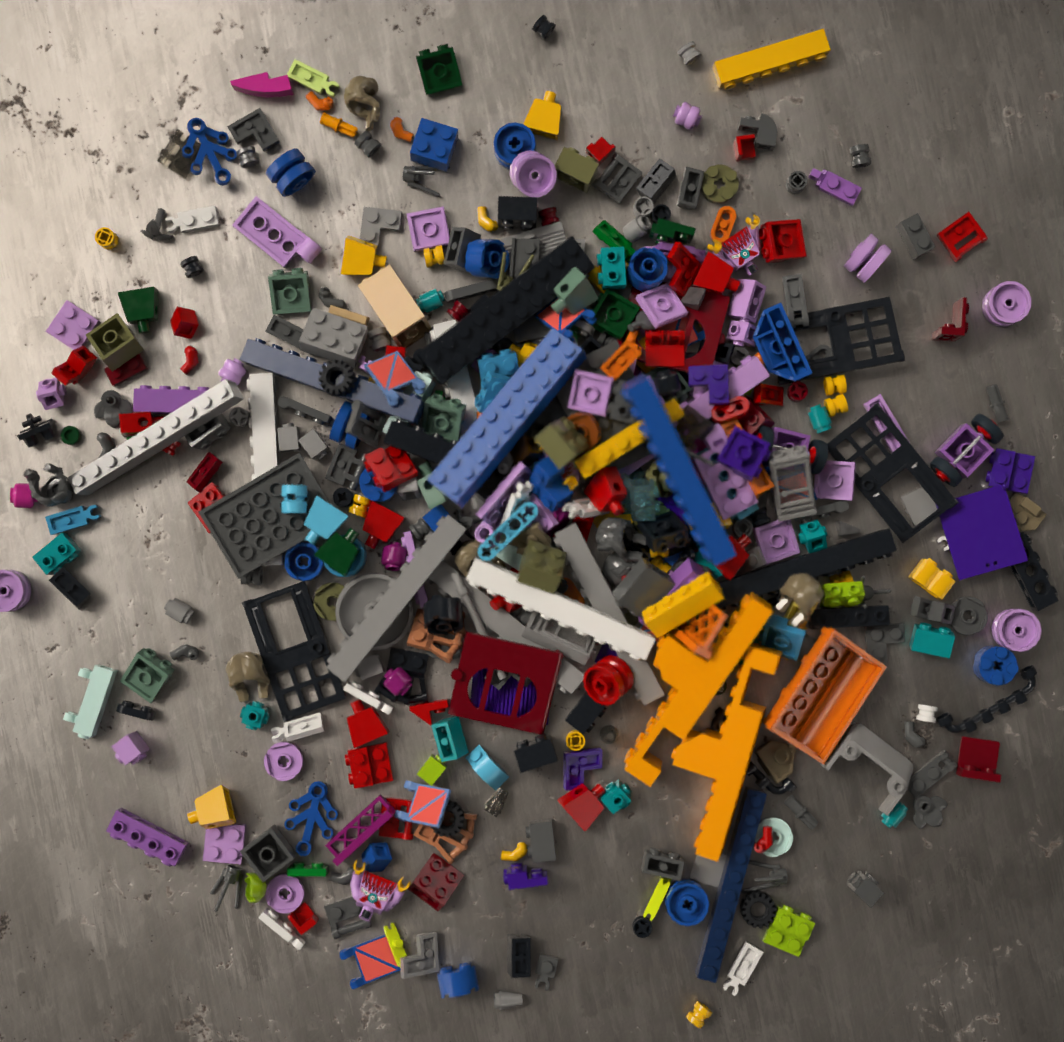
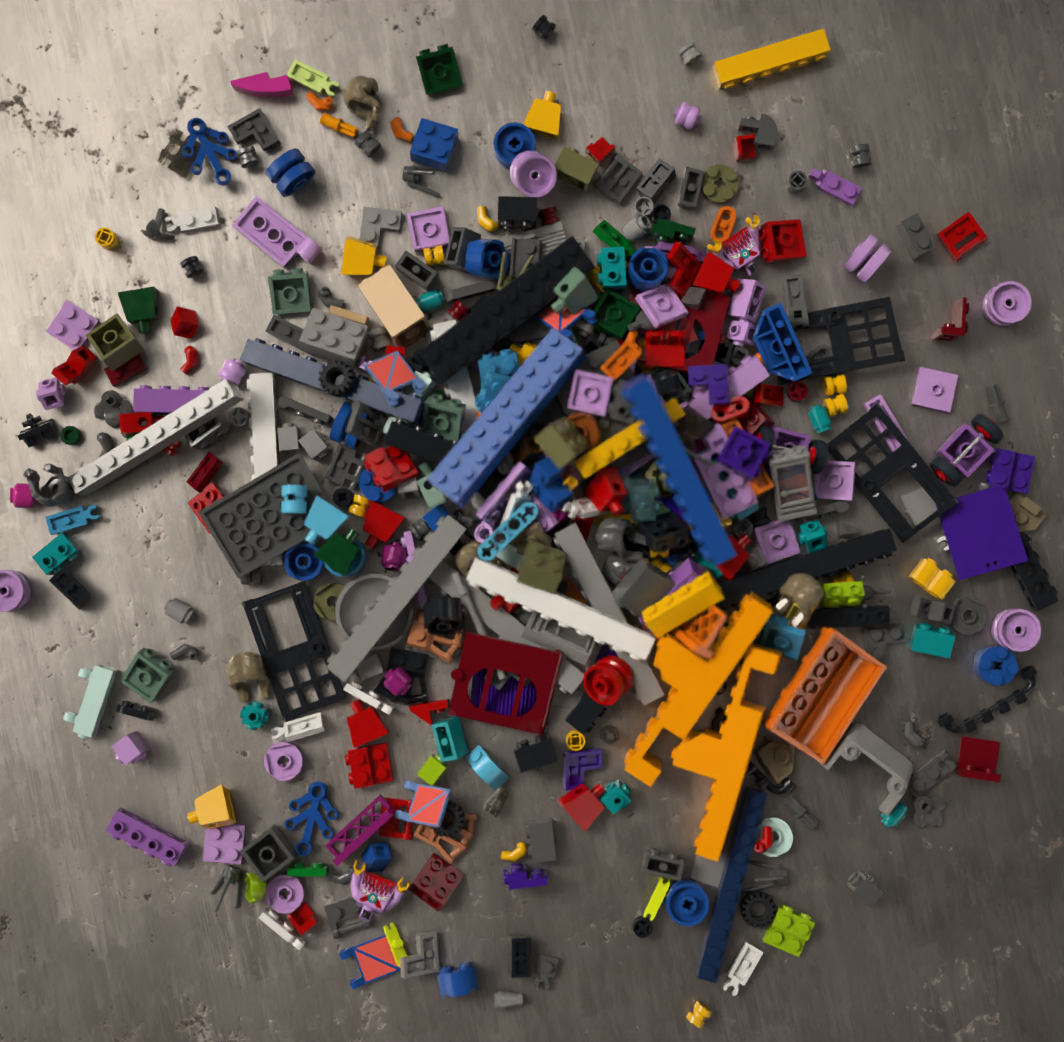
white wheel [916,704,938,723] -> none
none -> dark grey brick [395,251,439,292]
none -> lavender plate [911,367,958,413]

